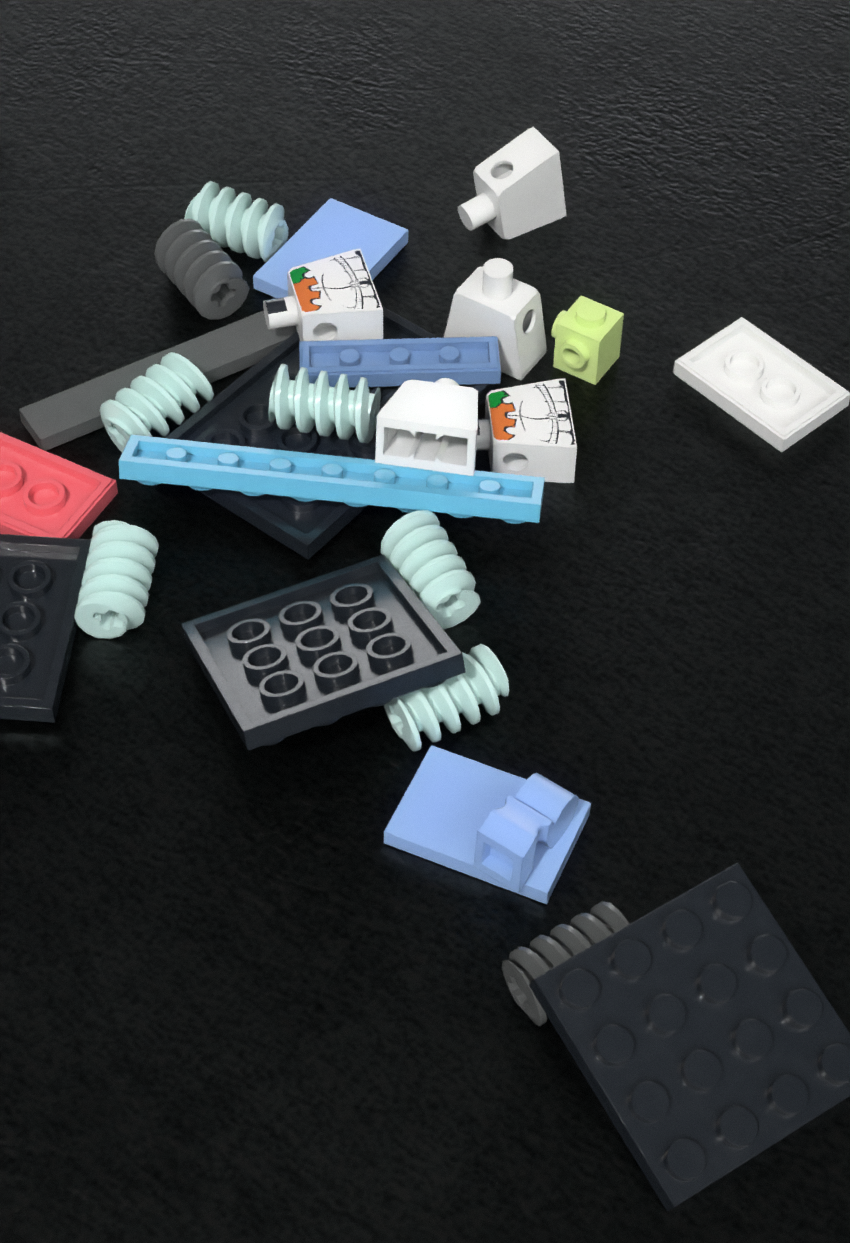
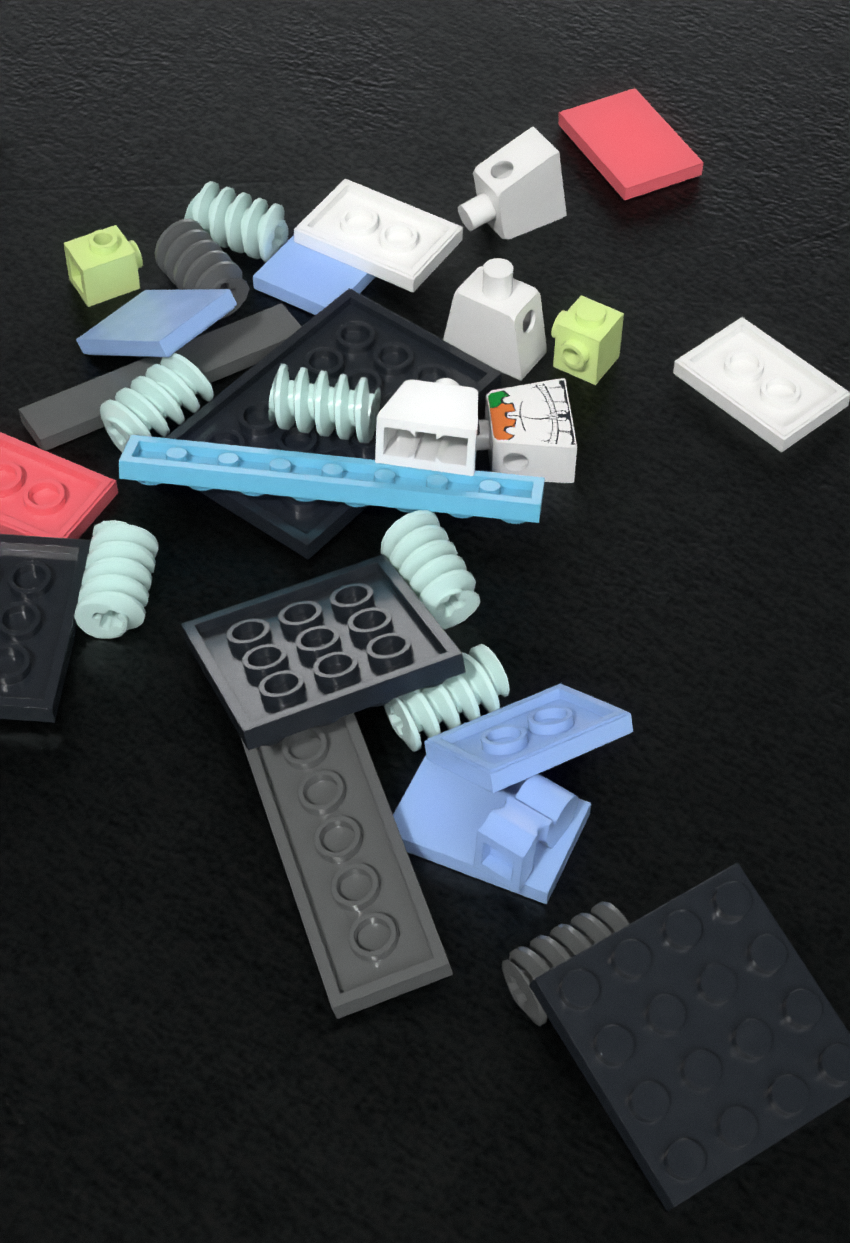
white torso [263,249,383,341] -> none
medium blue tile [299,336,501,387] -> none
none -> yellowish green brick [64,225,143,307]
none -> light blue tile [76,289,237,357]
none -> dark grey plate [241,713,453,1019]
none -> white tile [294,179,463,293]
none -> light blue tile [424,683,633,793]
none -> coral tile [558,88,703,200]

